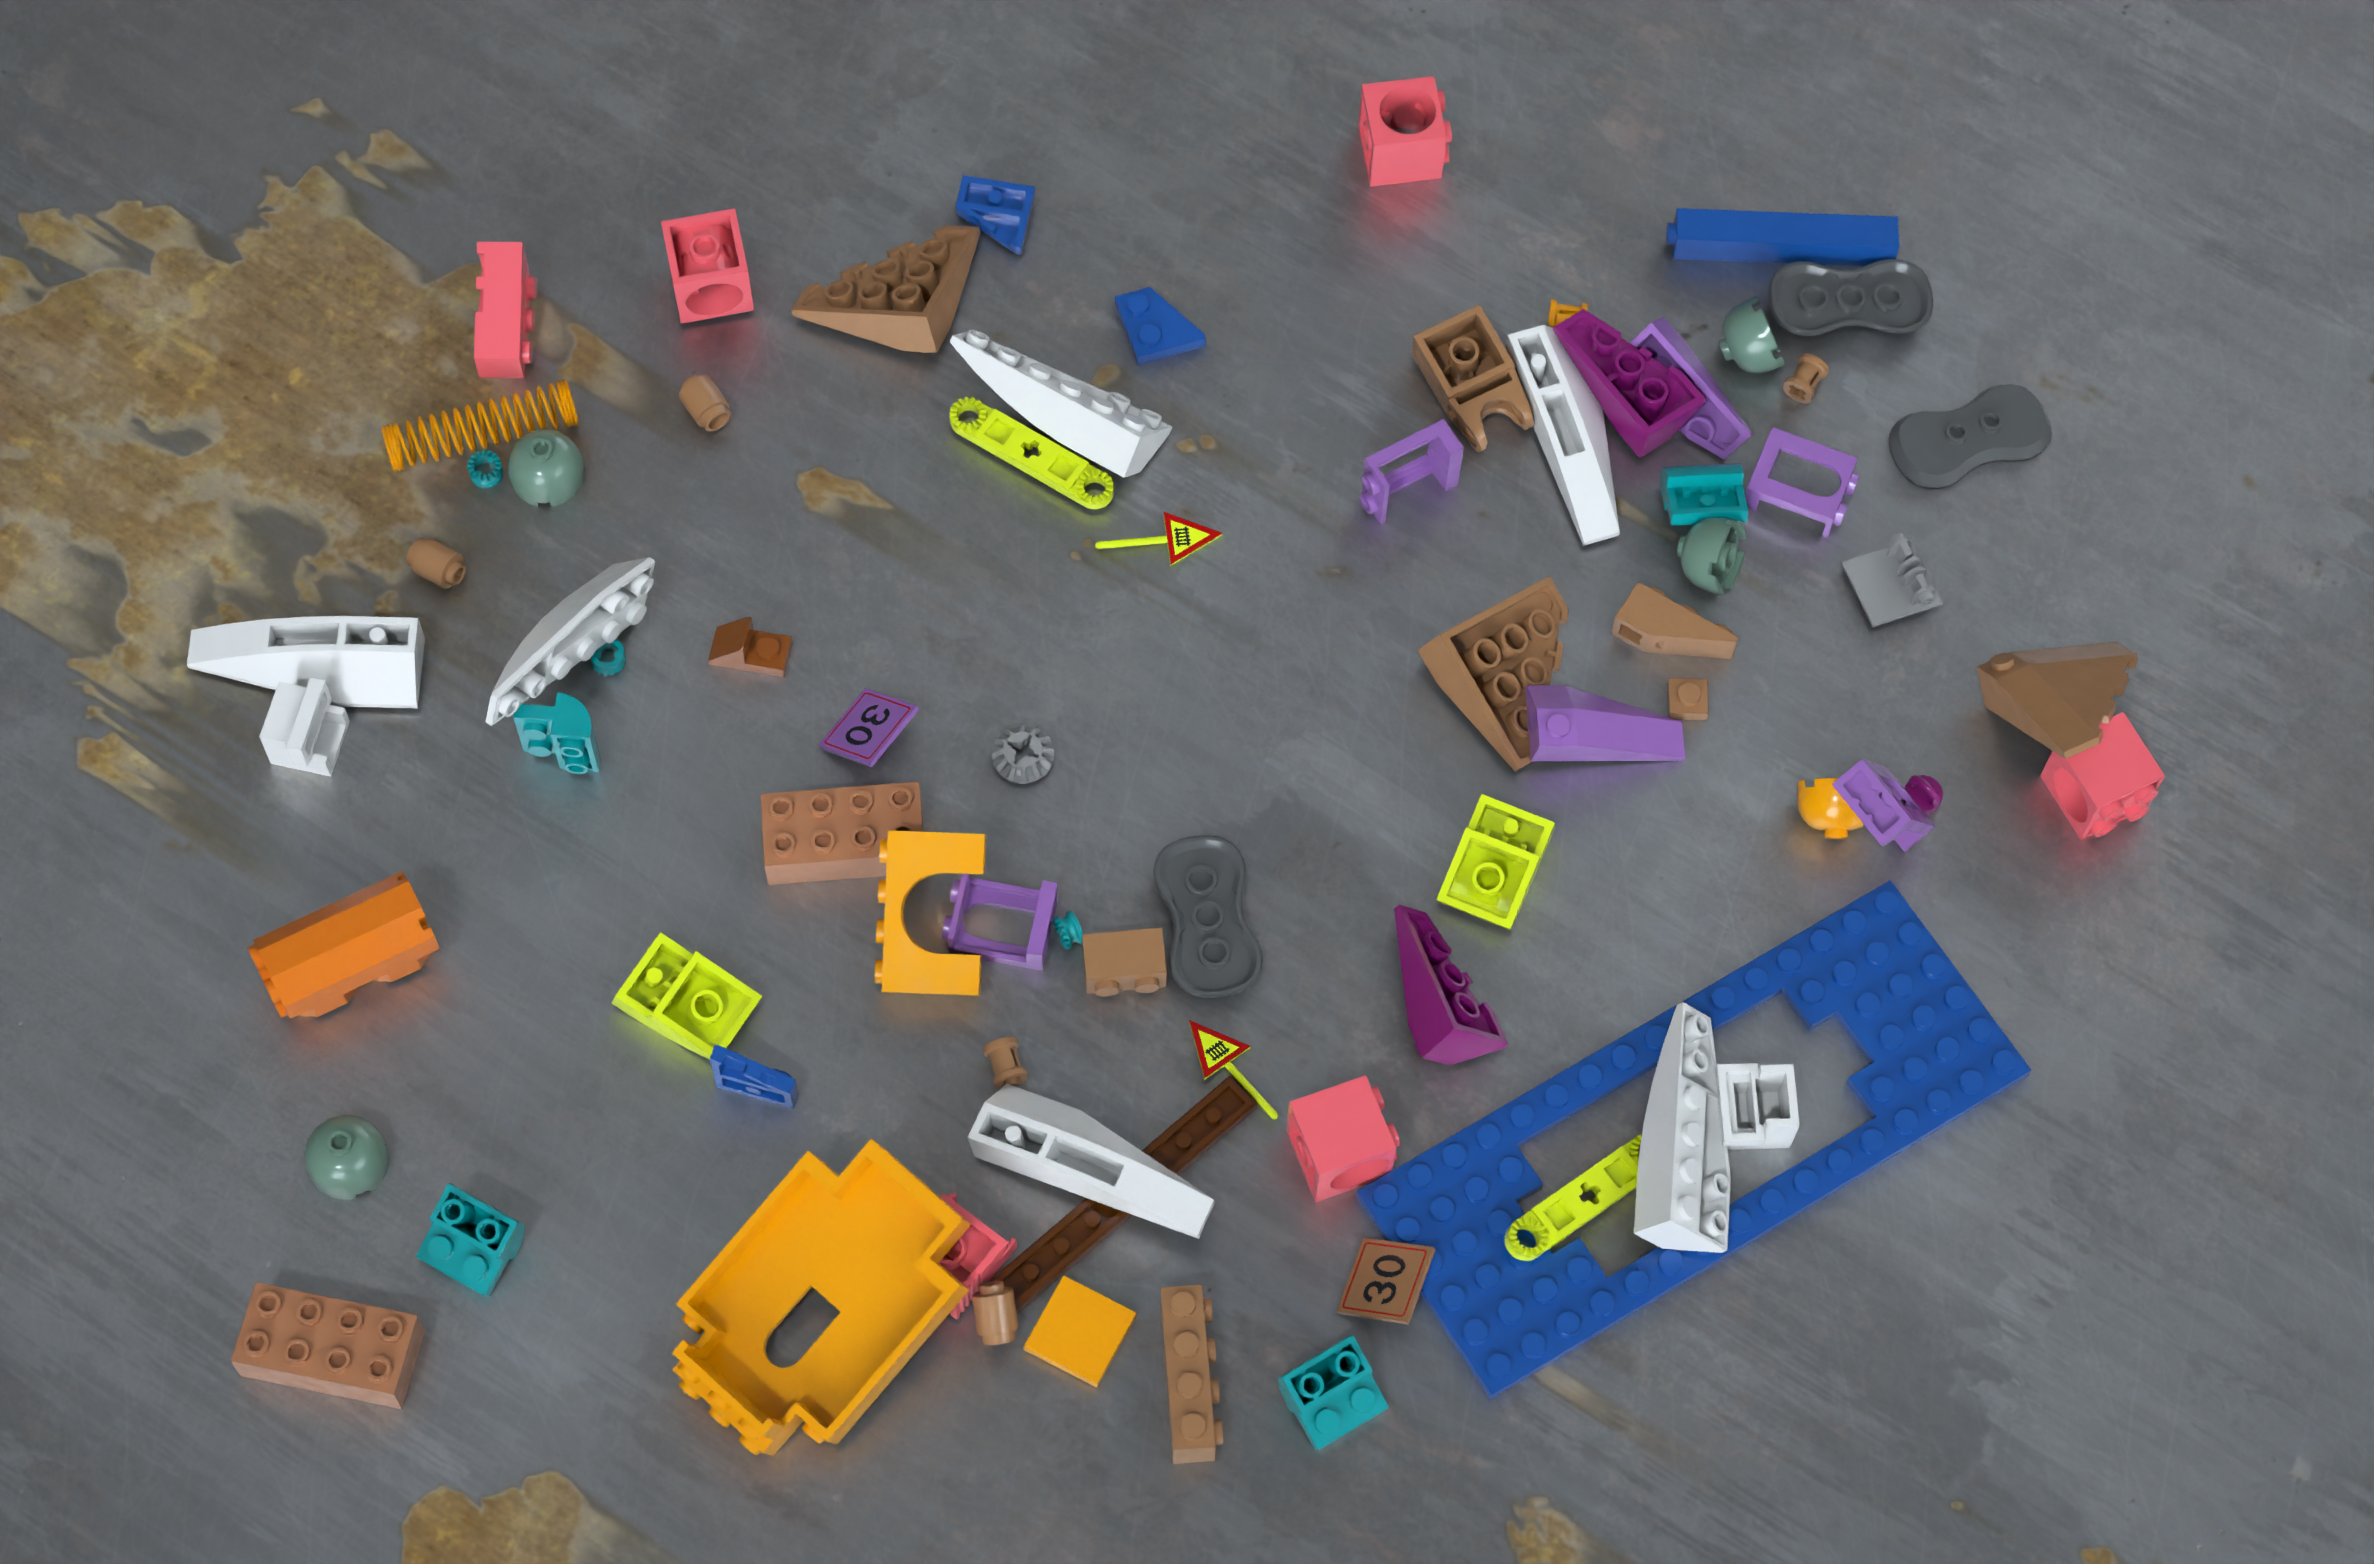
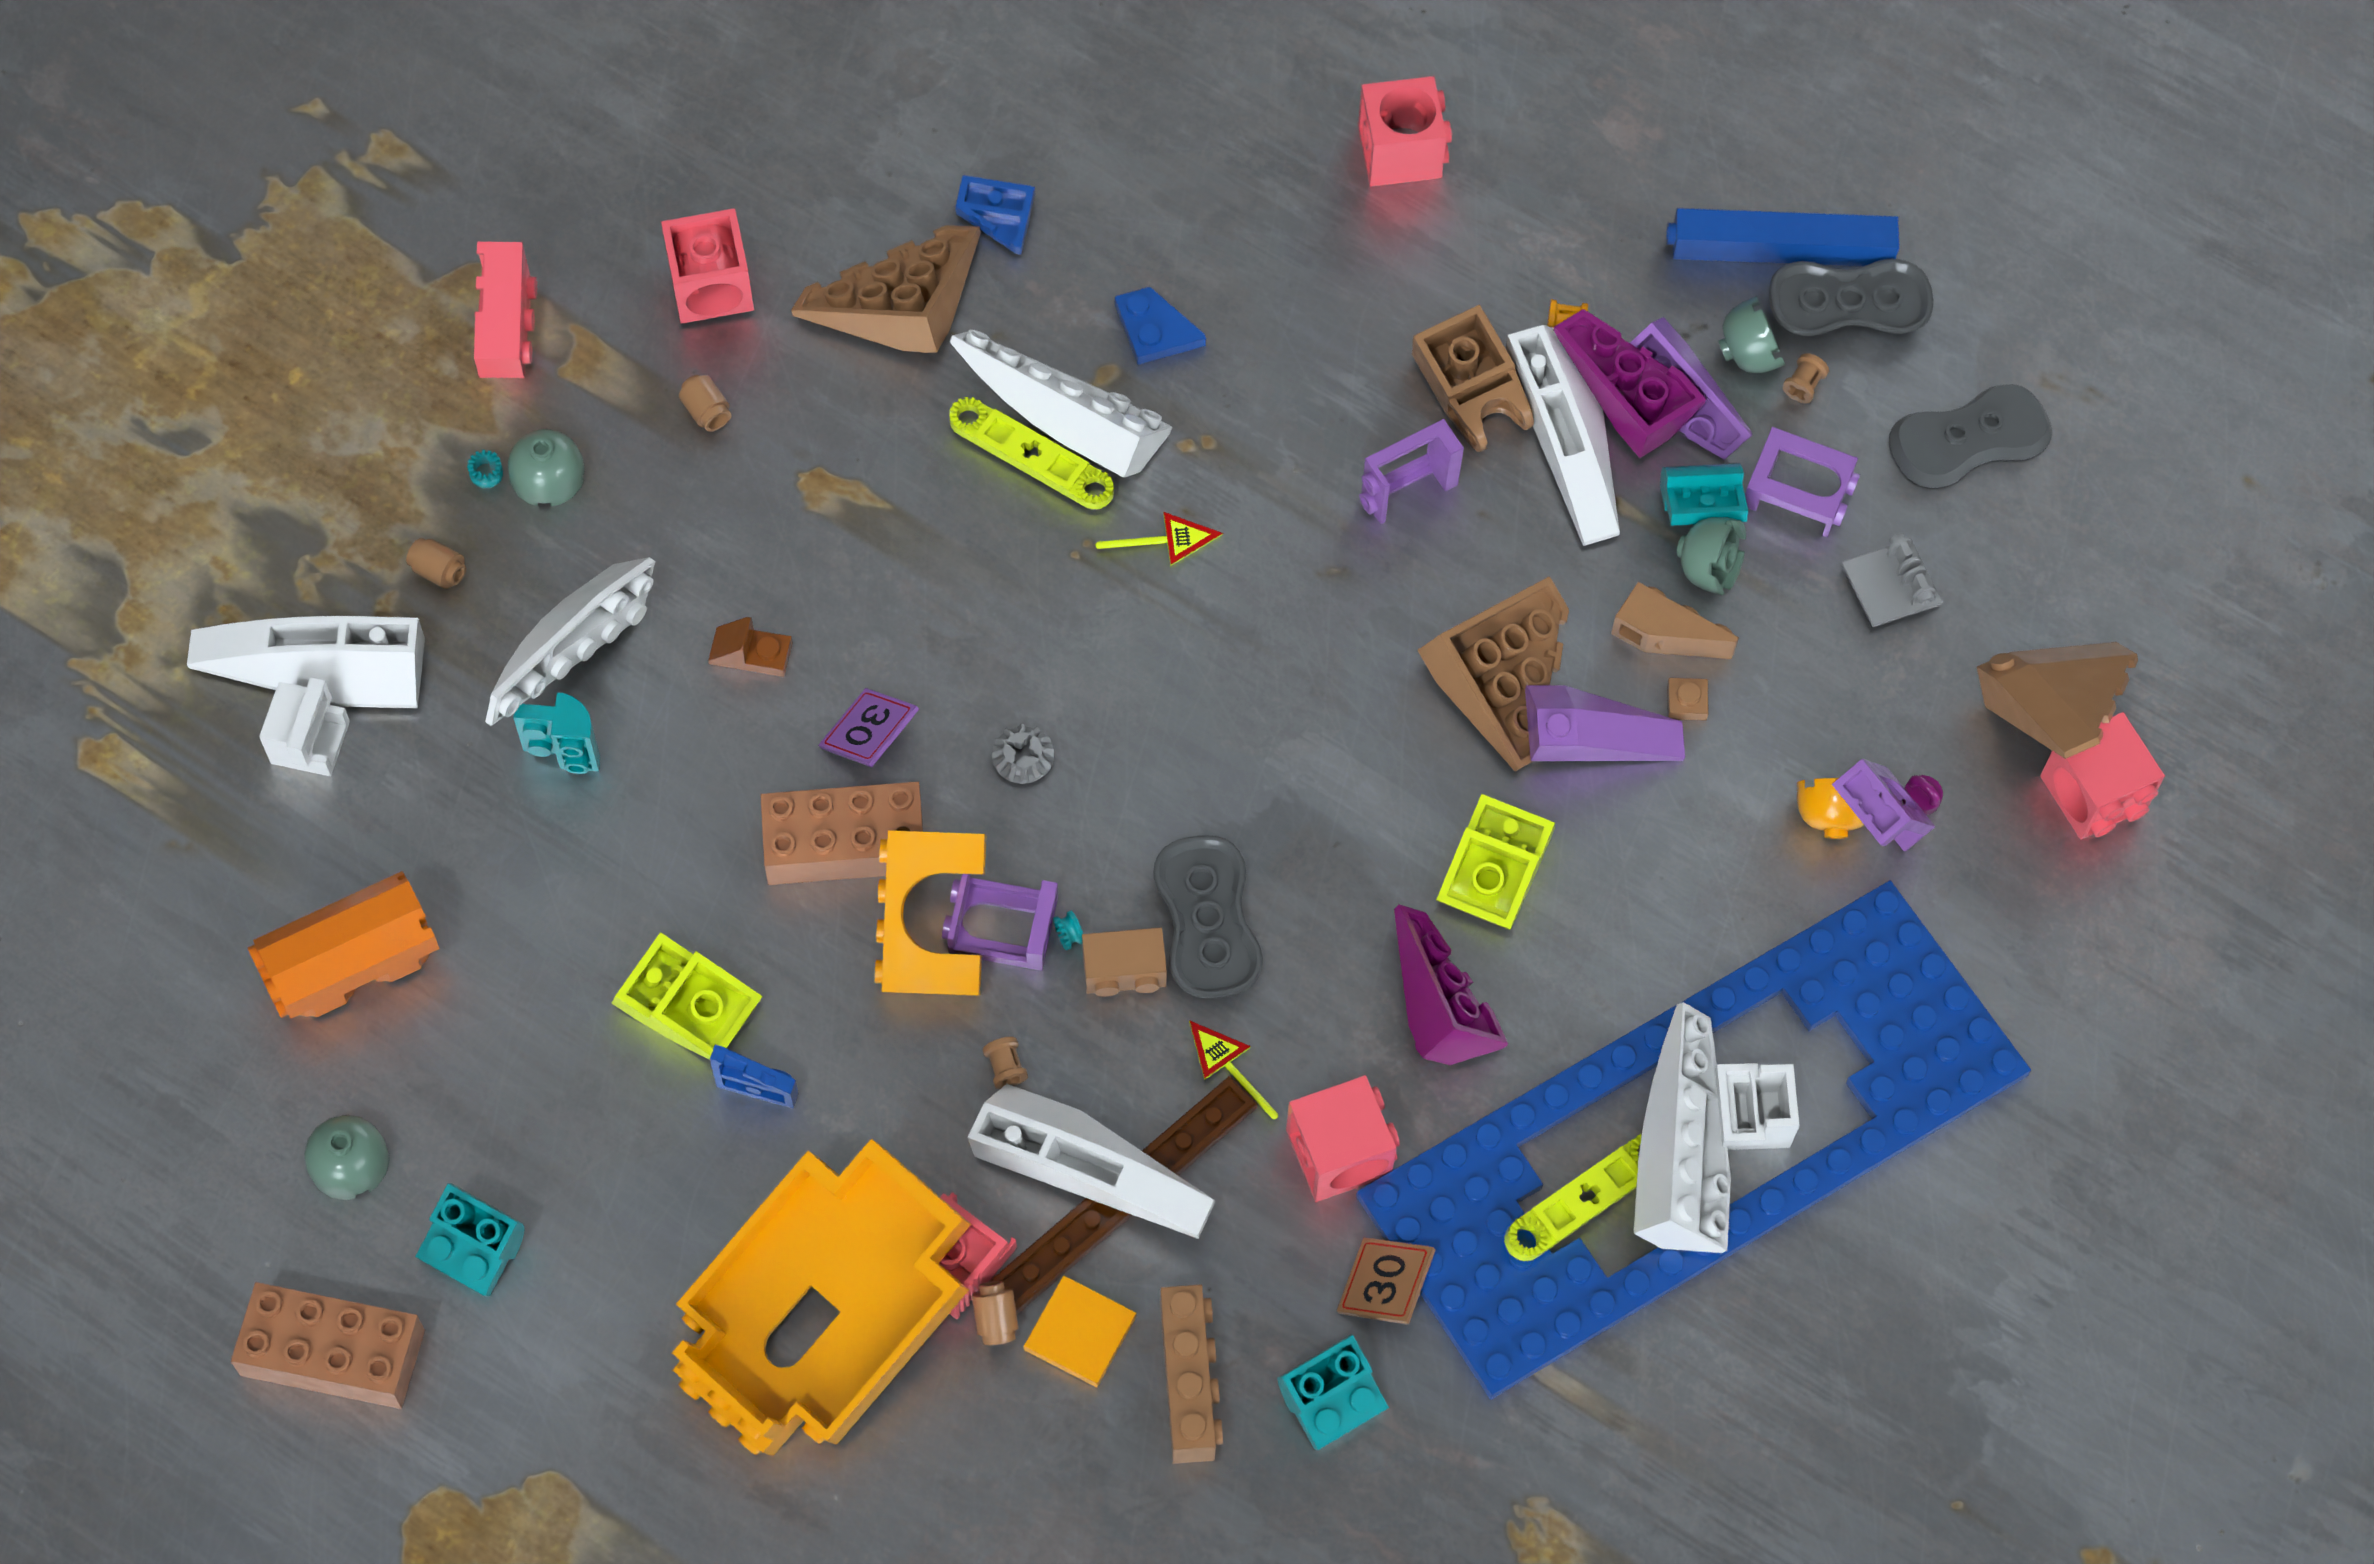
light orange piece [381,379,579,473] -> none
teal bush [590,639,626,676] -> none

